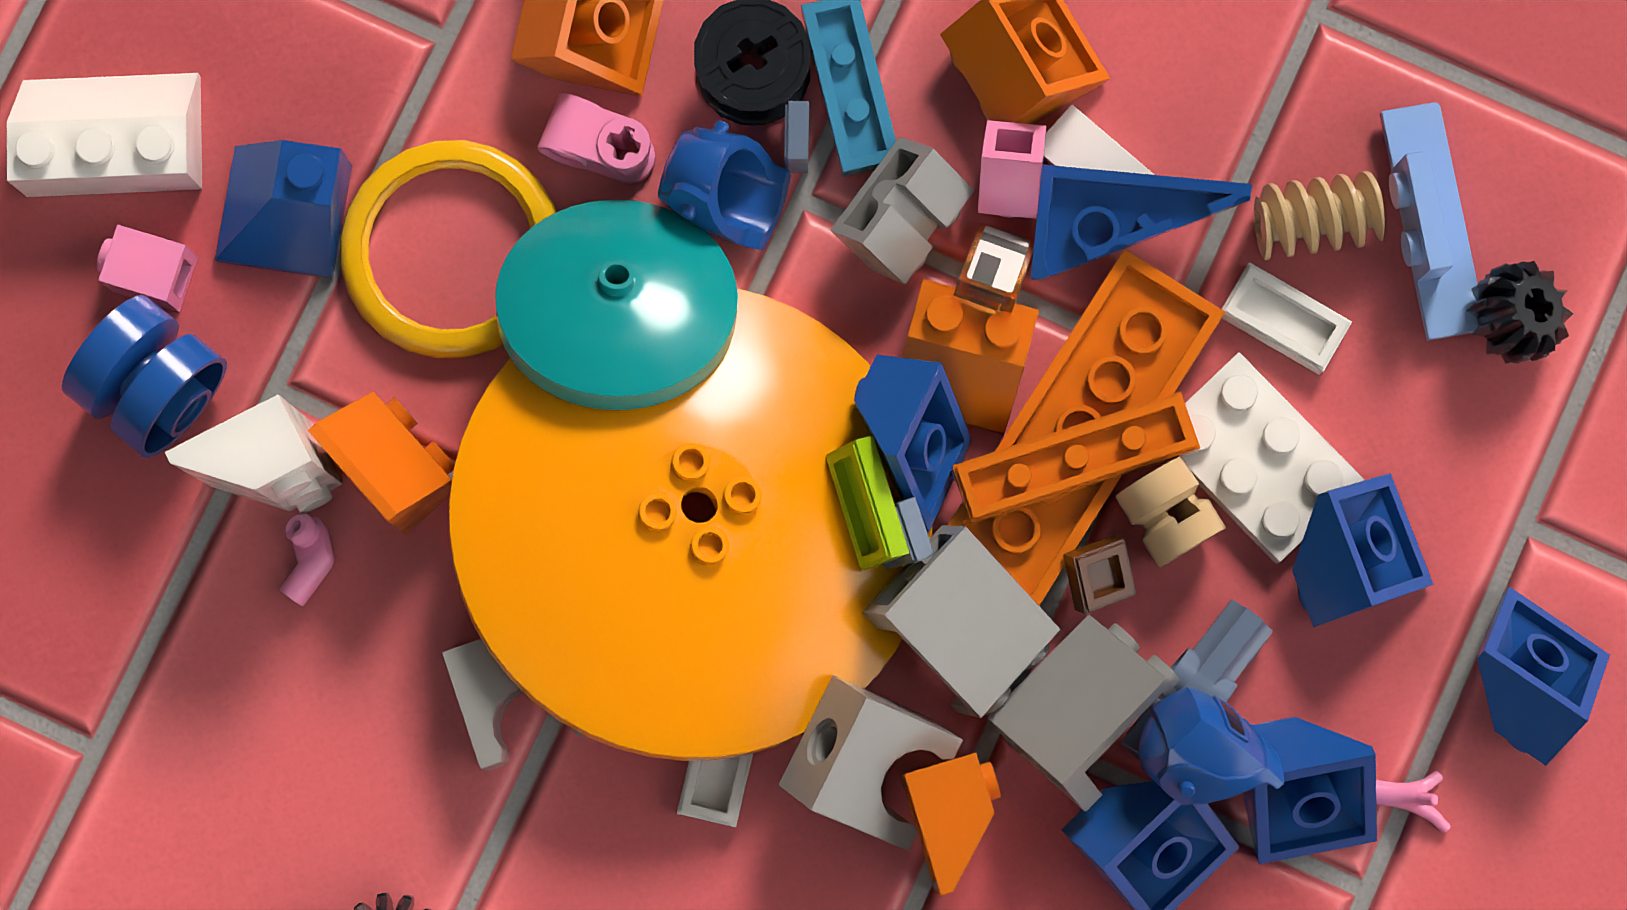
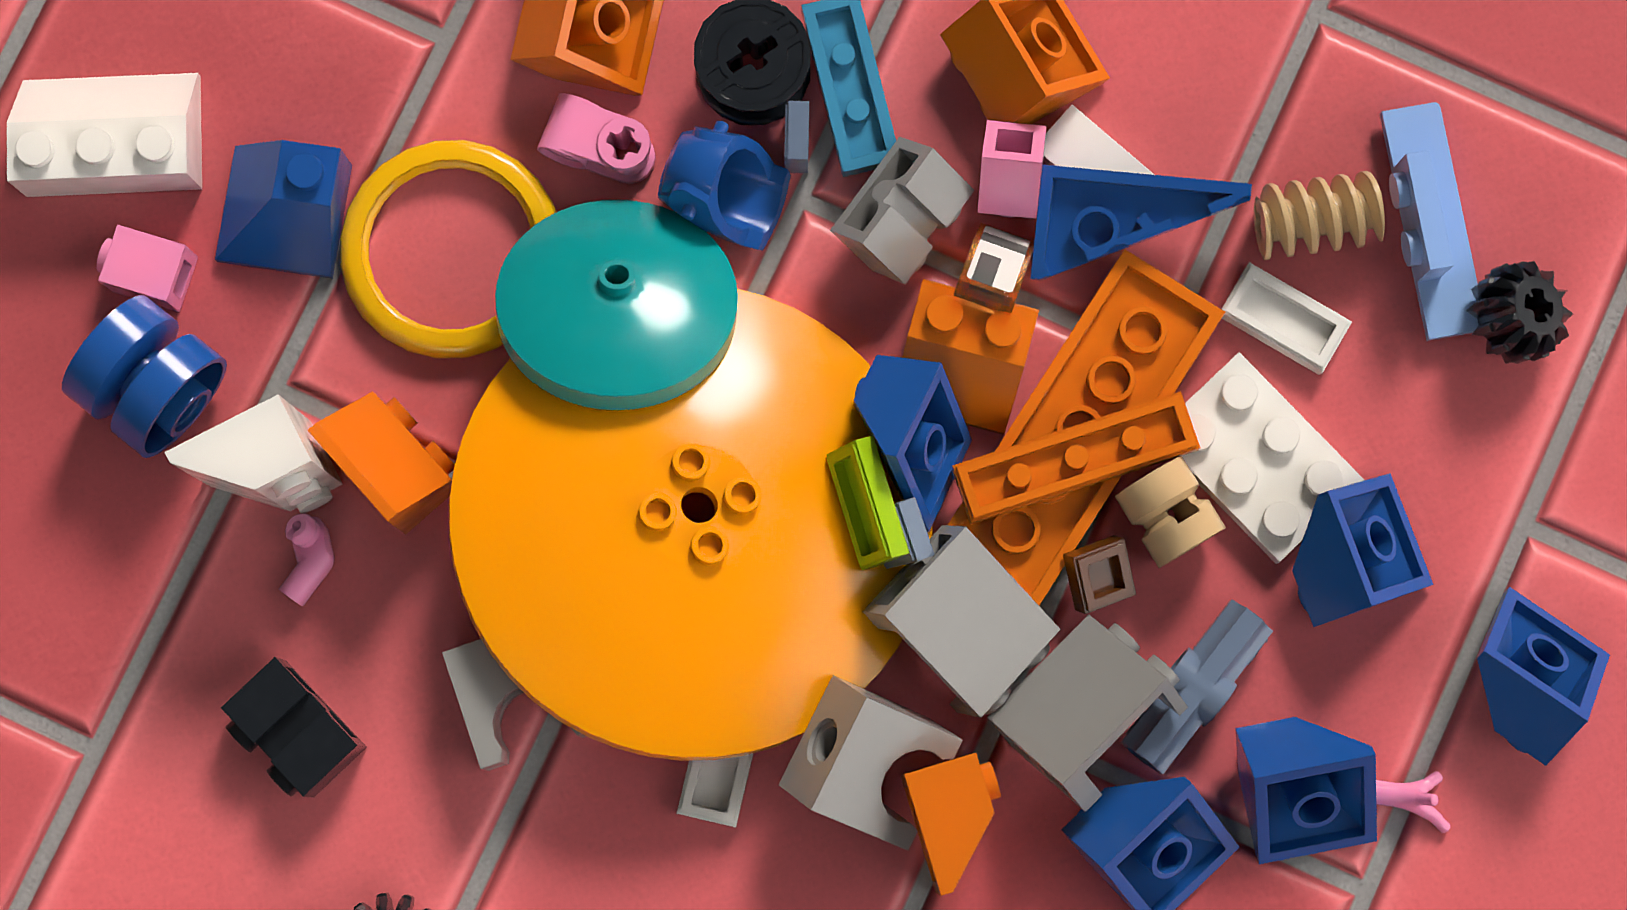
blue helmet [1139,687,1284,805] -> none
none -> black brick [221,657,367,797]

